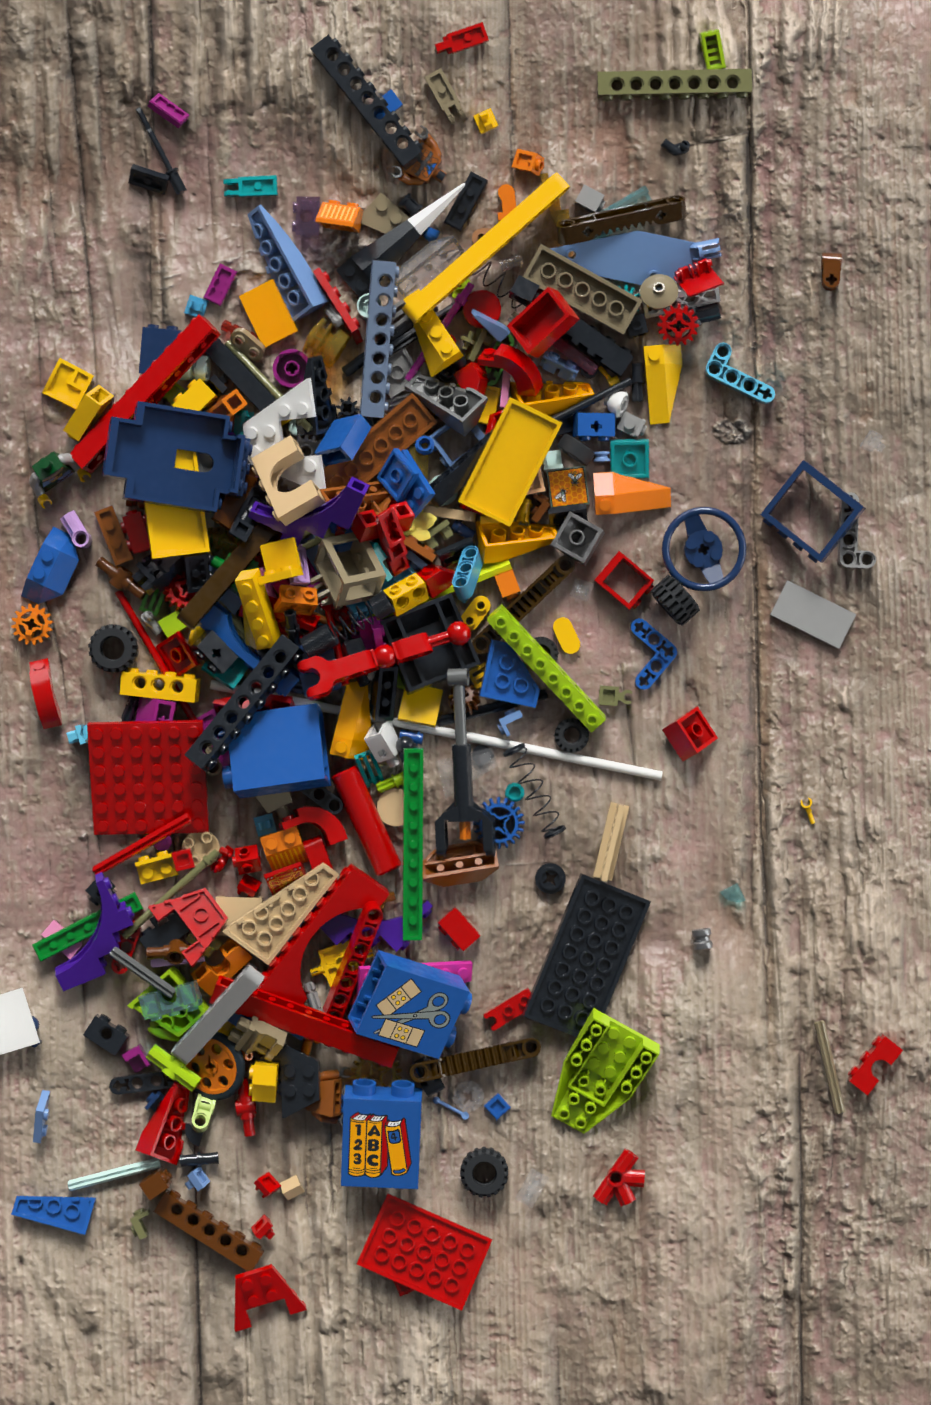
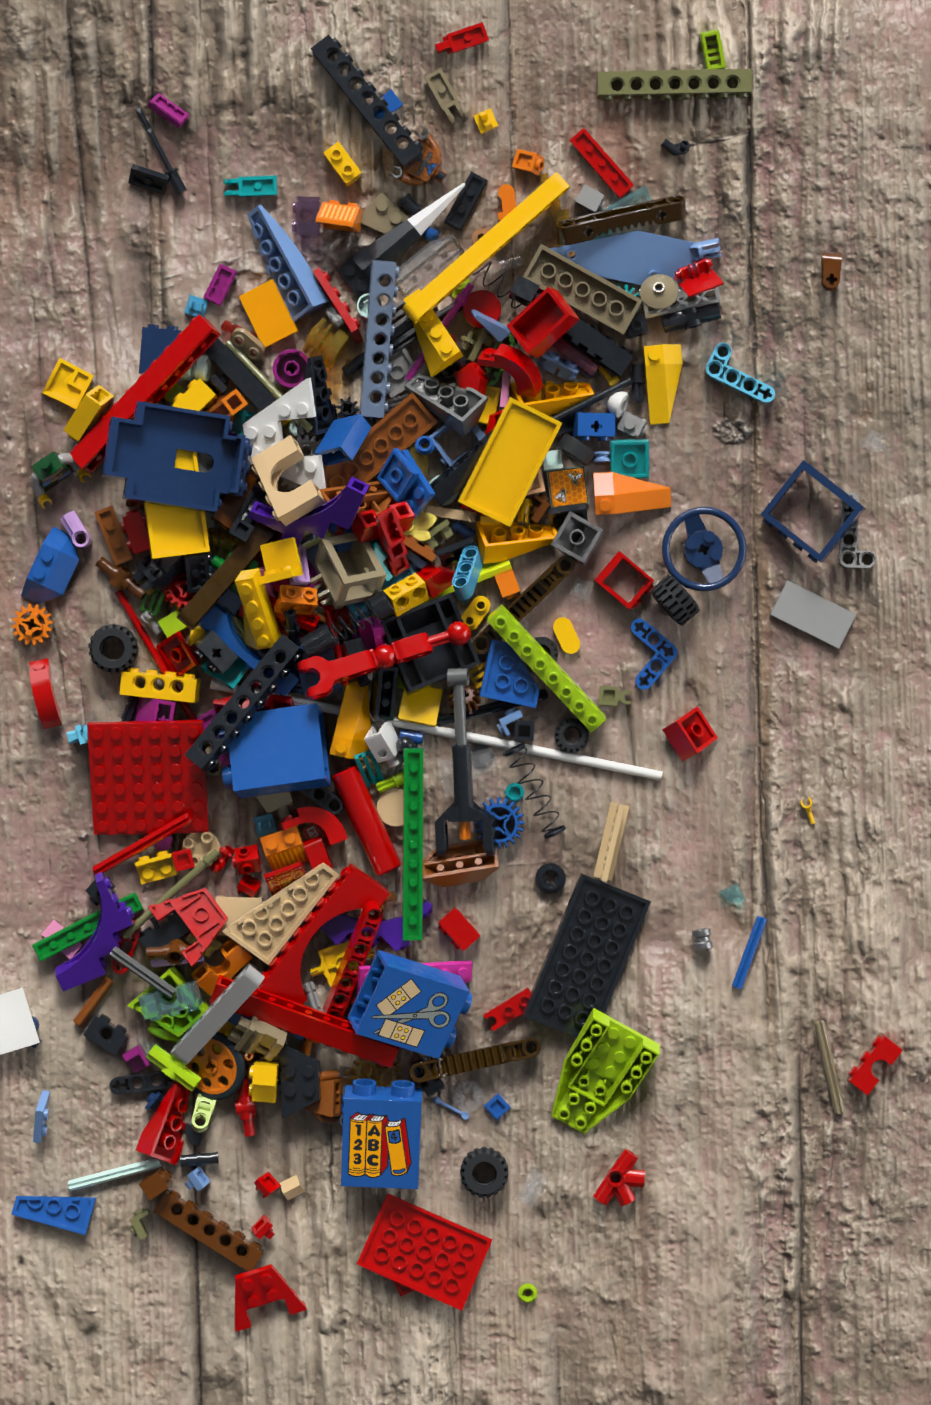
red gear [657,303,699,346] -> none
none -> dark orange axle [73,977,114,1027]
none -> red sticker [302,824,322,839]
none -> yellow brick [323,141,362,187]
none -> black brick [514,721,534,741]
none -> lime plate [518,1283,537,1303]
none -> red plate [569,128,634,199]
none -> blue axle [732,916,767,989]

